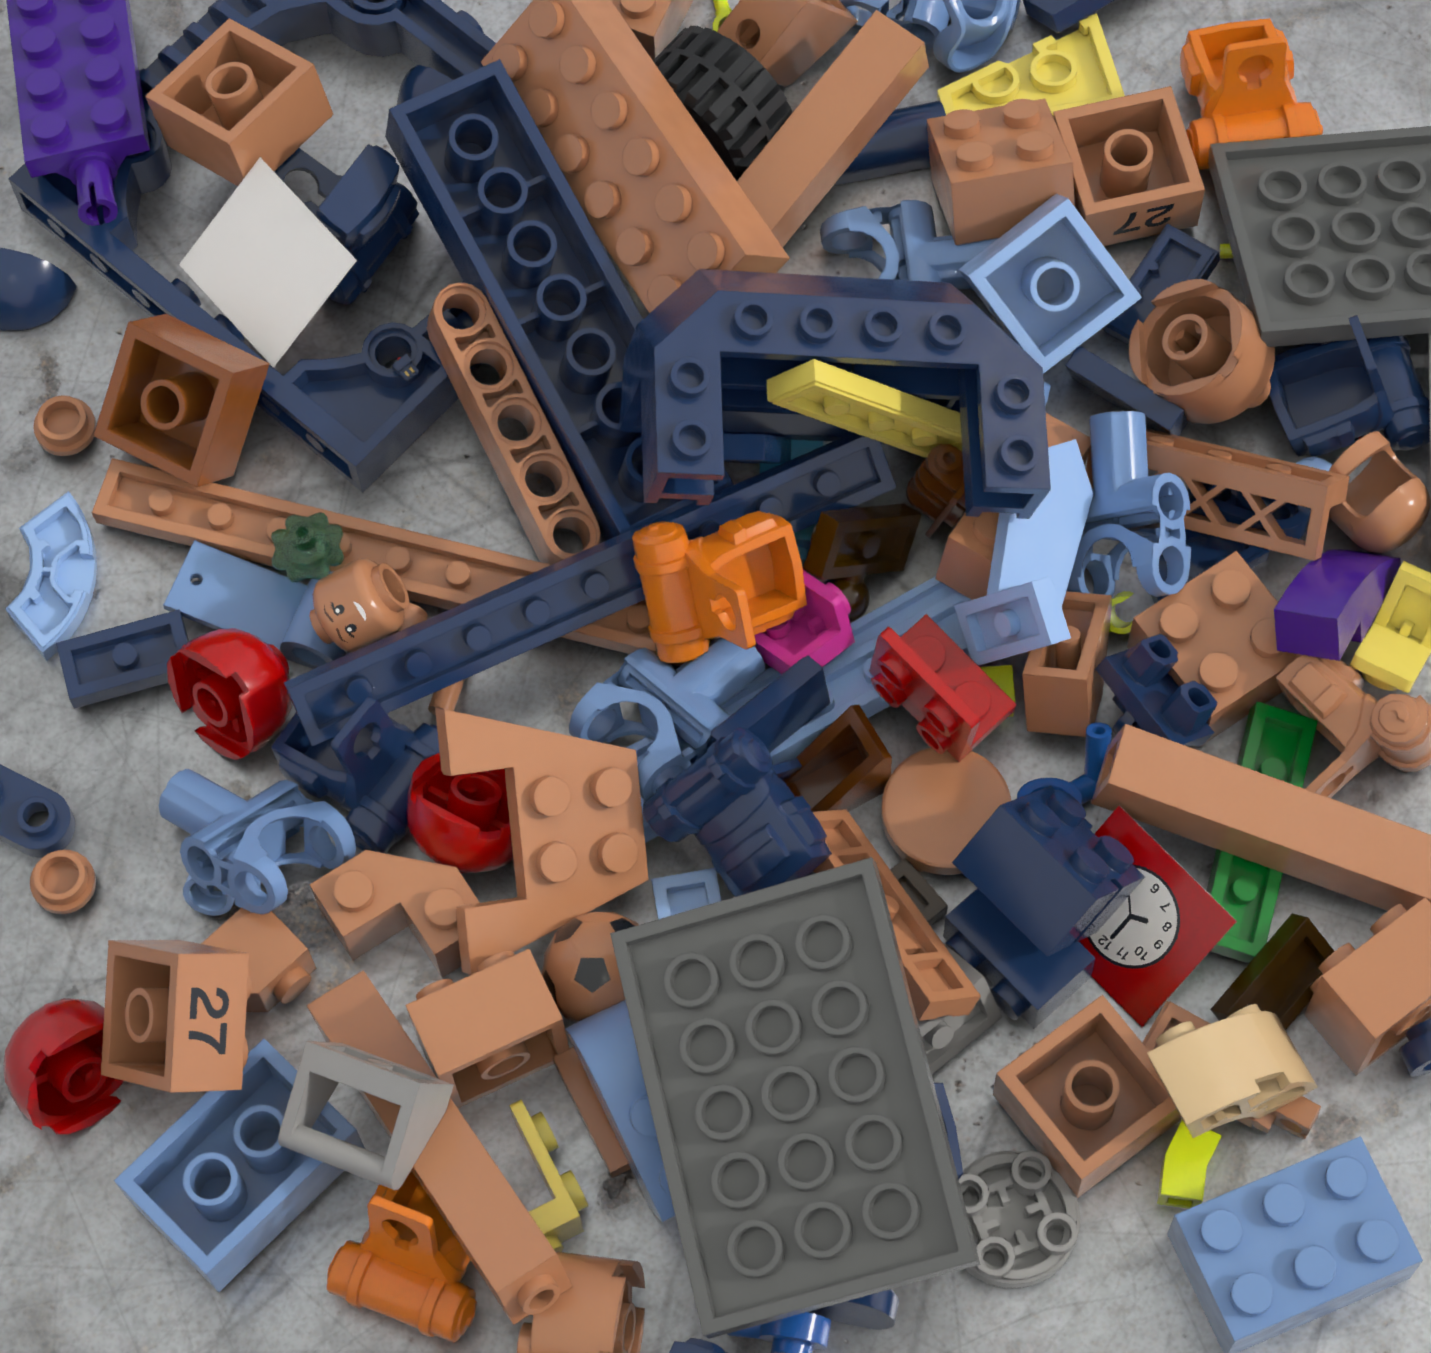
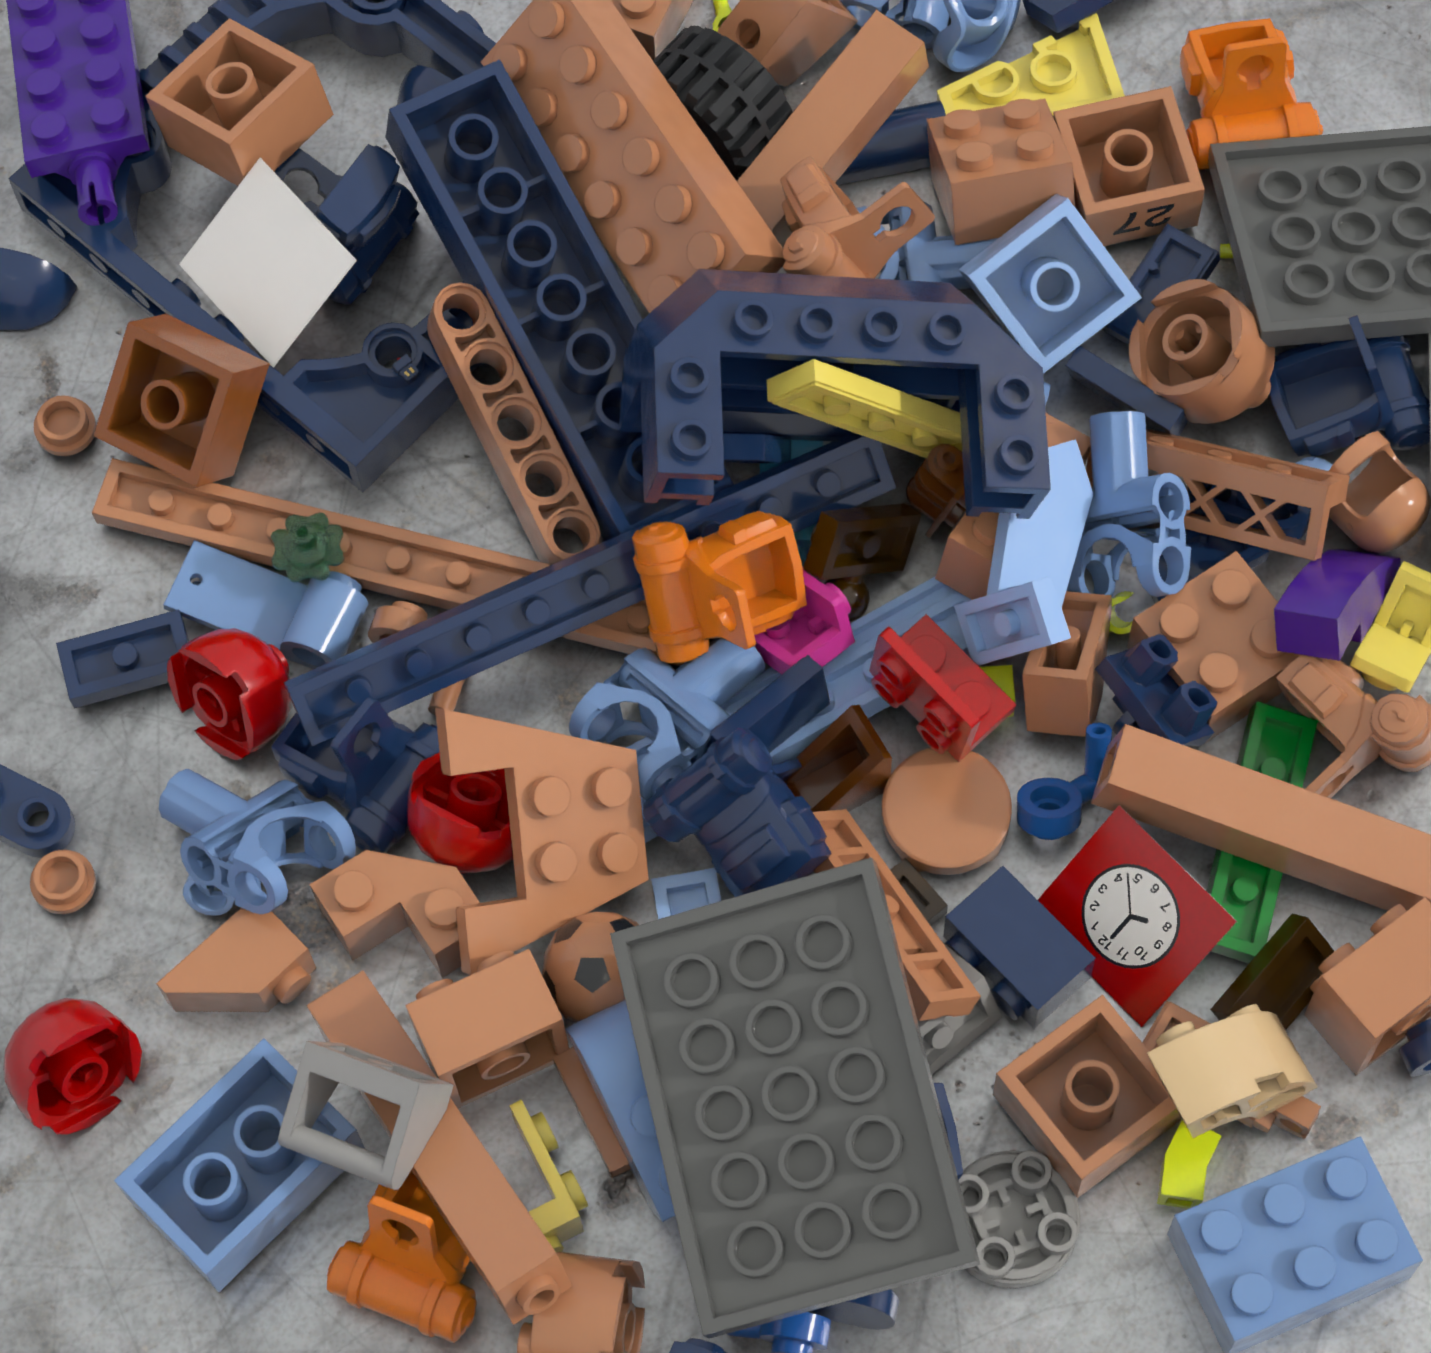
light blue tile [5,491,97,661] -> none
nougat brick [101,940,252,1093] -> none
nougat head [309,558,409,653] -> none
dark blue piece [952,786,1145,957] -> none
none -> nougat piece [780,156,935,279]

